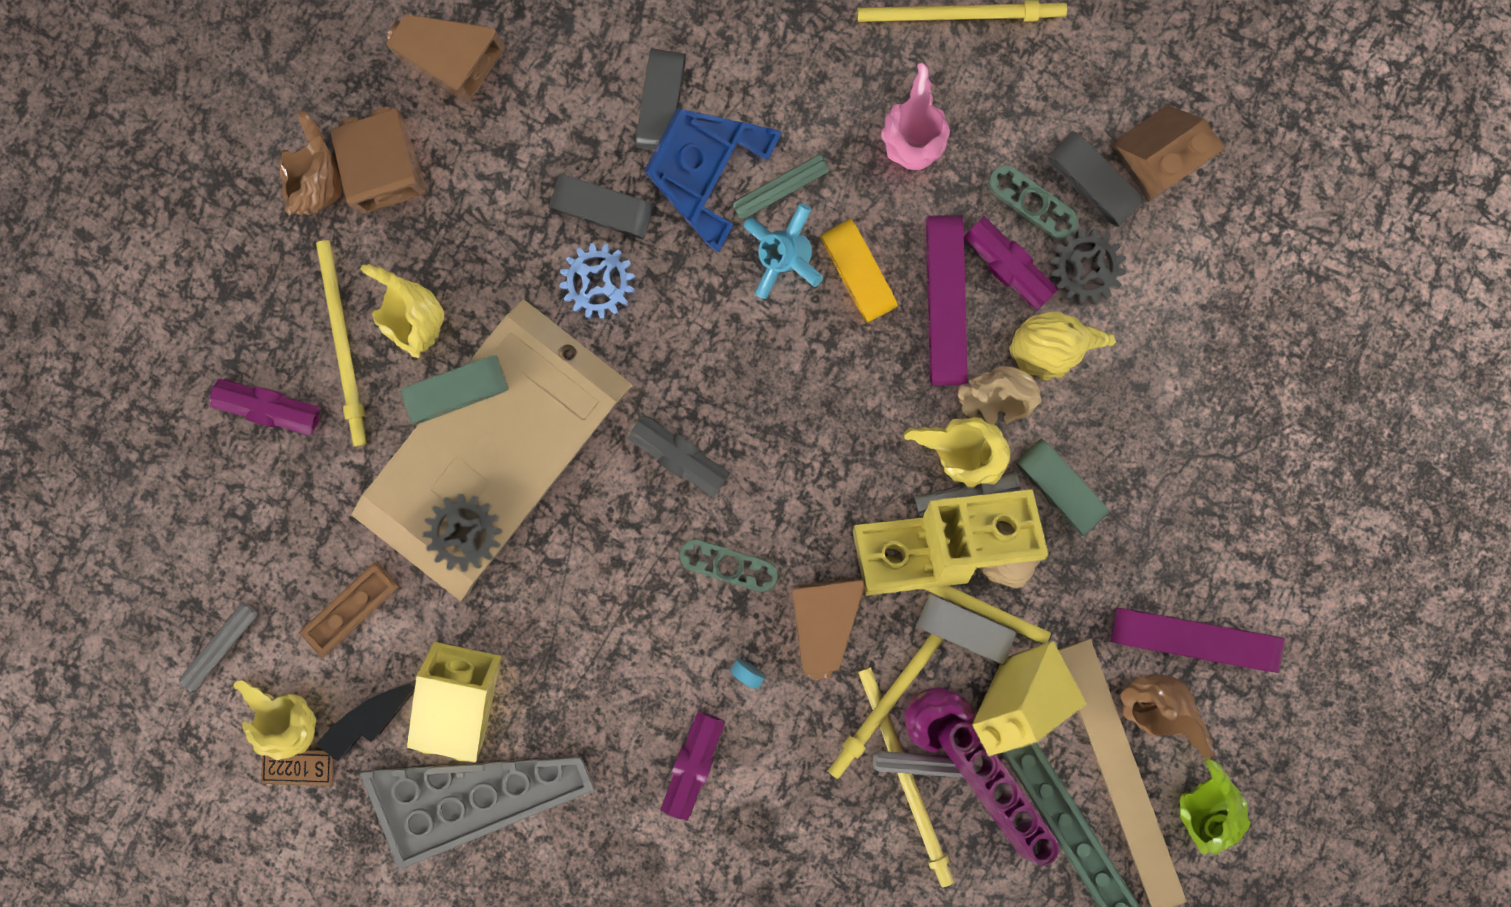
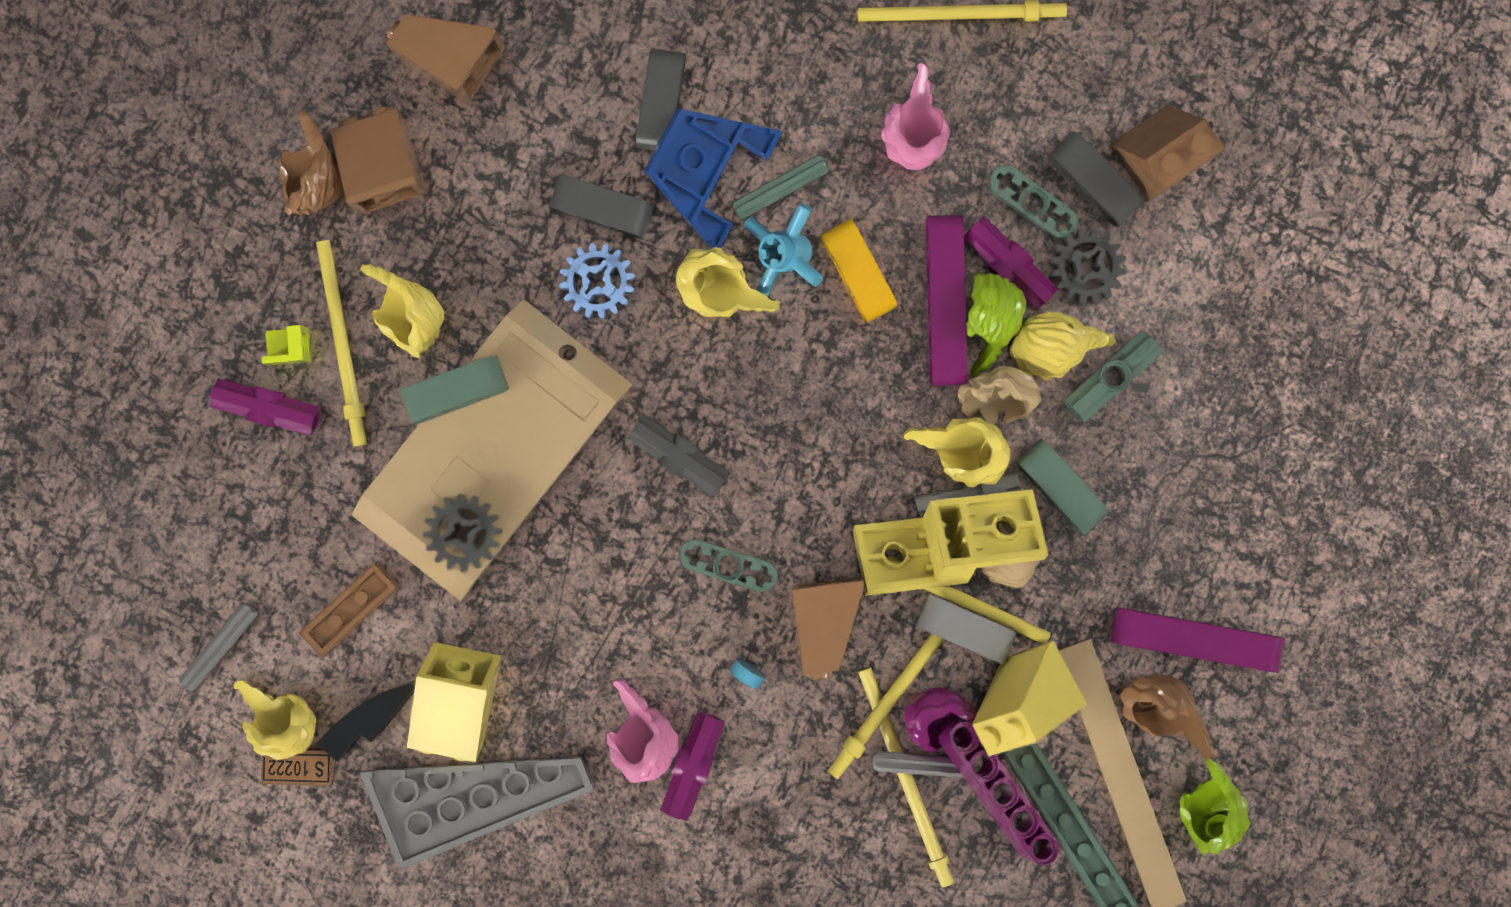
none -> neon yellow panel [261,325,311,366]
none -> bright pink hair [607,679,678,783]
none -> light yellow hair [676,247,781,317]
none -> lime hair [966,271,1026,377]
none -> sand green piece [1063,330,1163,423]

